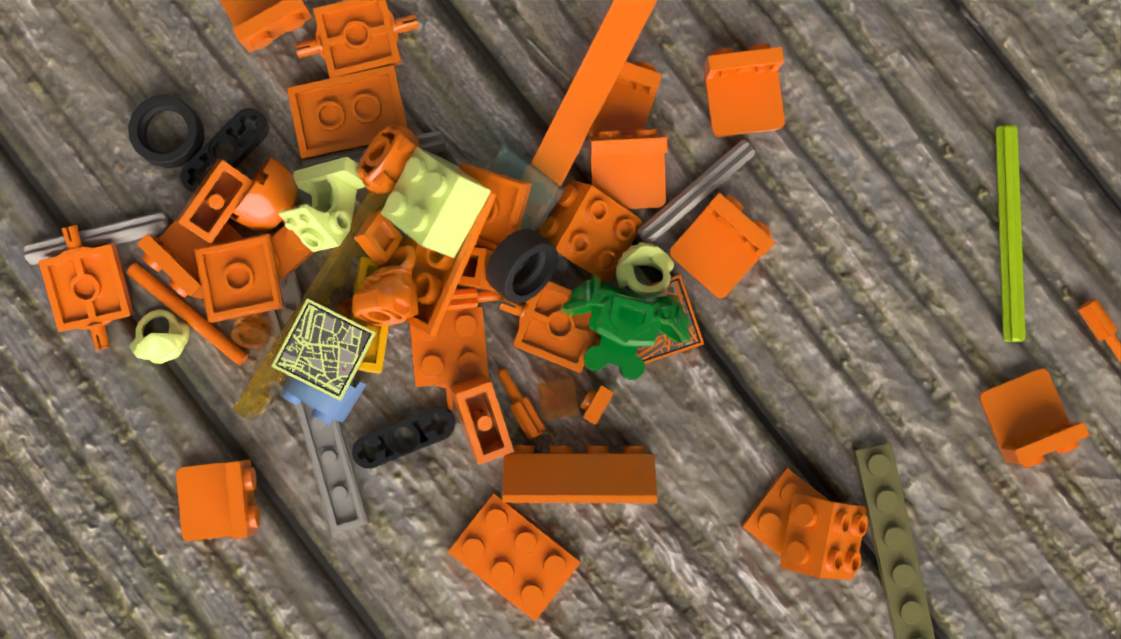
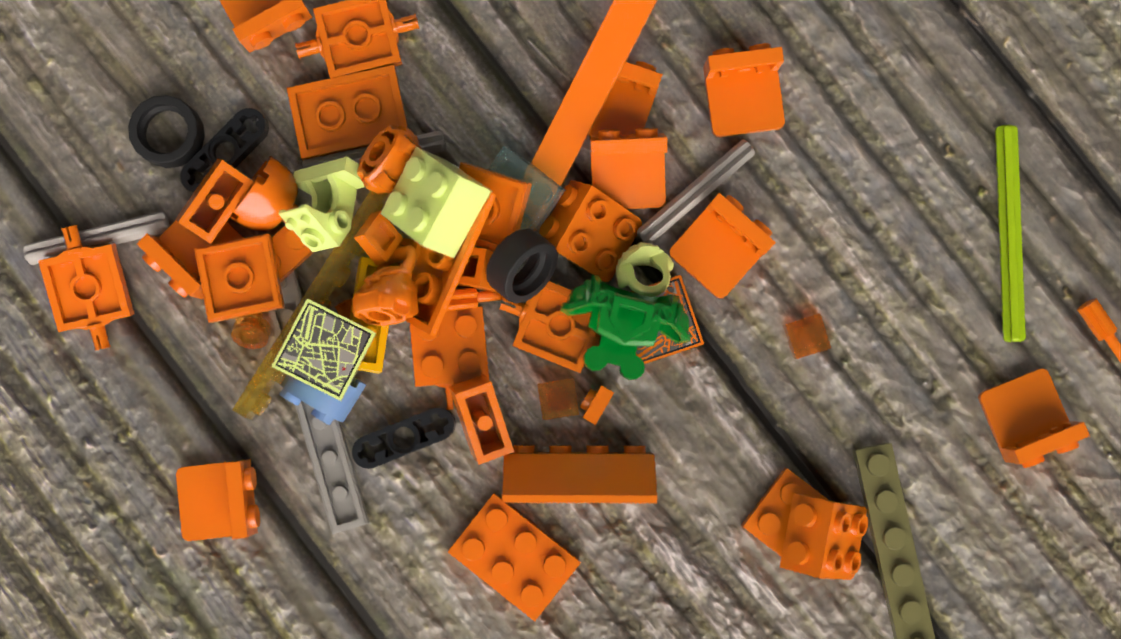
orange bar [126,263,249,366] -> none
yellowish green piece [129,309,190,364] -> none
orange axle [497,368,547,440] -> none
none -> clear orange plate [783,313,831,360]

